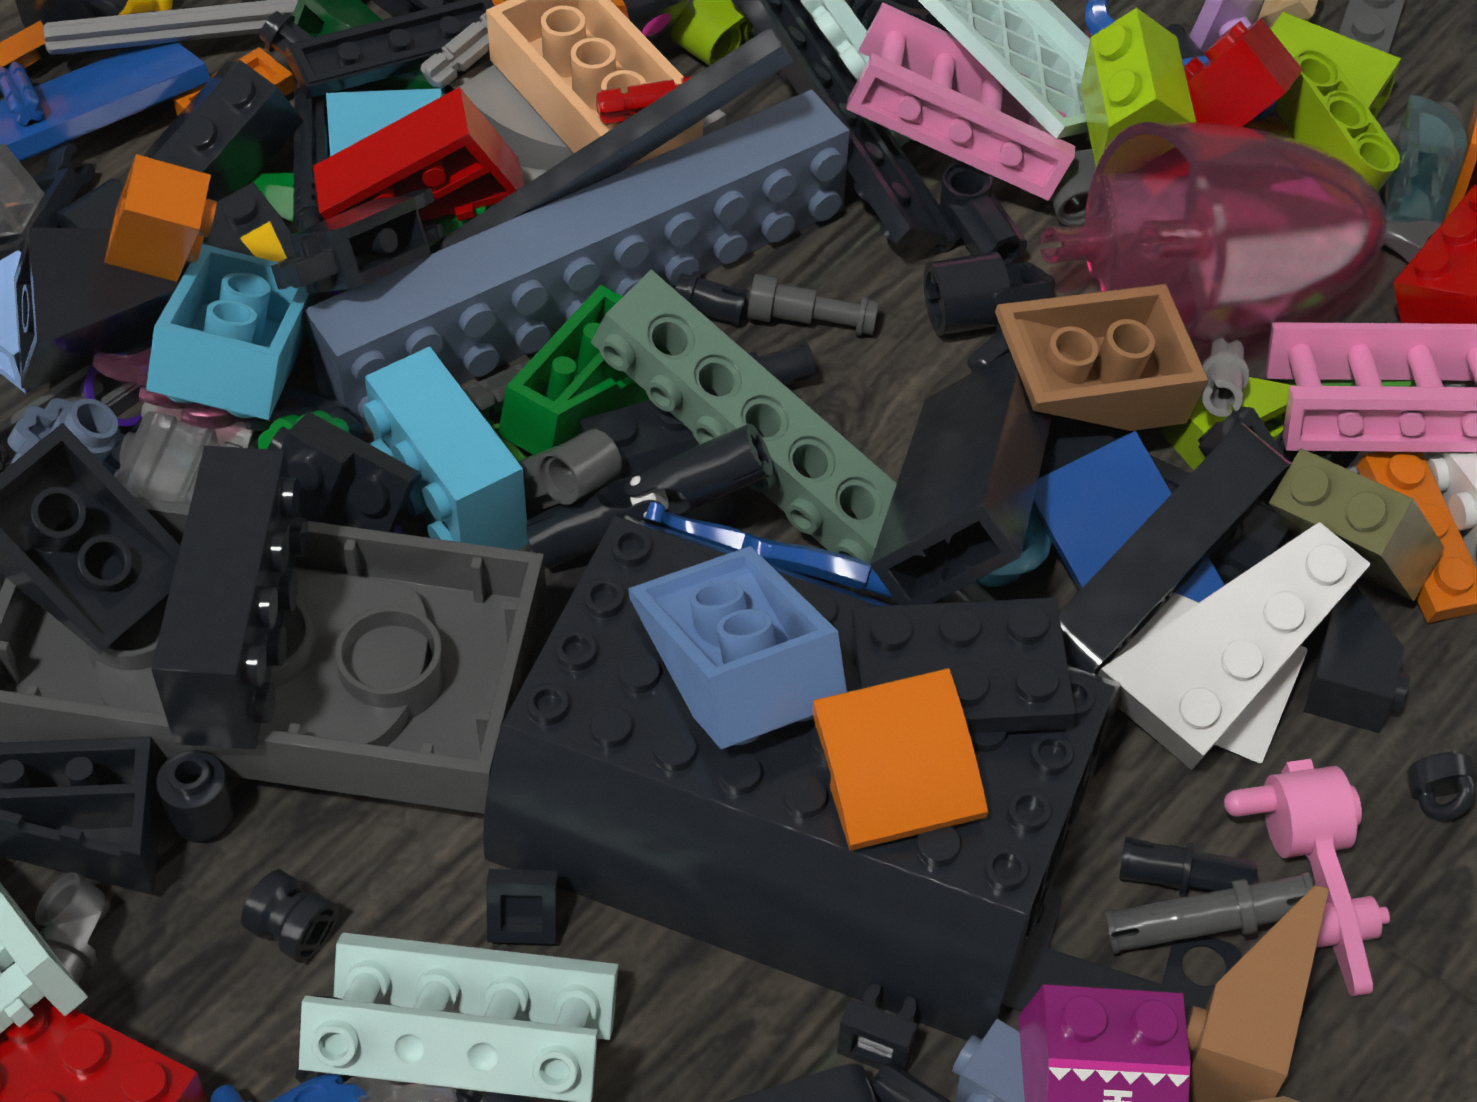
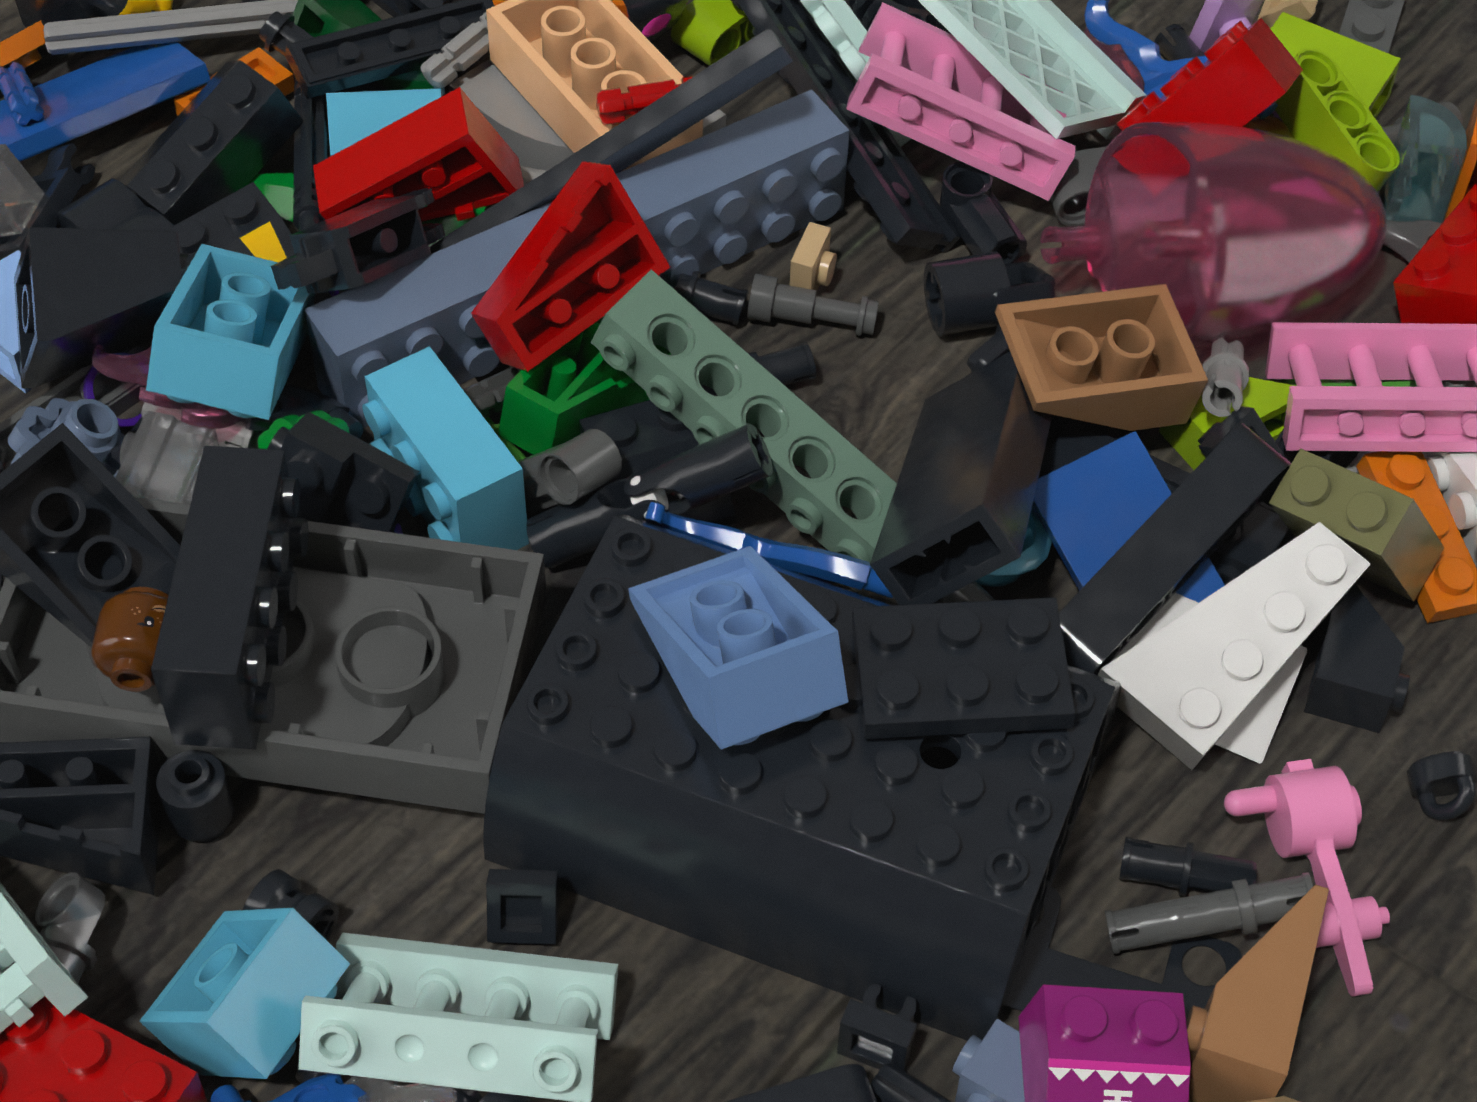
orange brick [104,154,217,282] -> none
orange slope [812,668,988,851] -> none
lime slope [1080,7,1197,183] -> none
none -> reddish brown head [91,587,169,692]
none -> medium azure brick [139,908,350,1079]
none -> red wedge [471,161,670,372]
none -> tan plate [790,222,837,290]

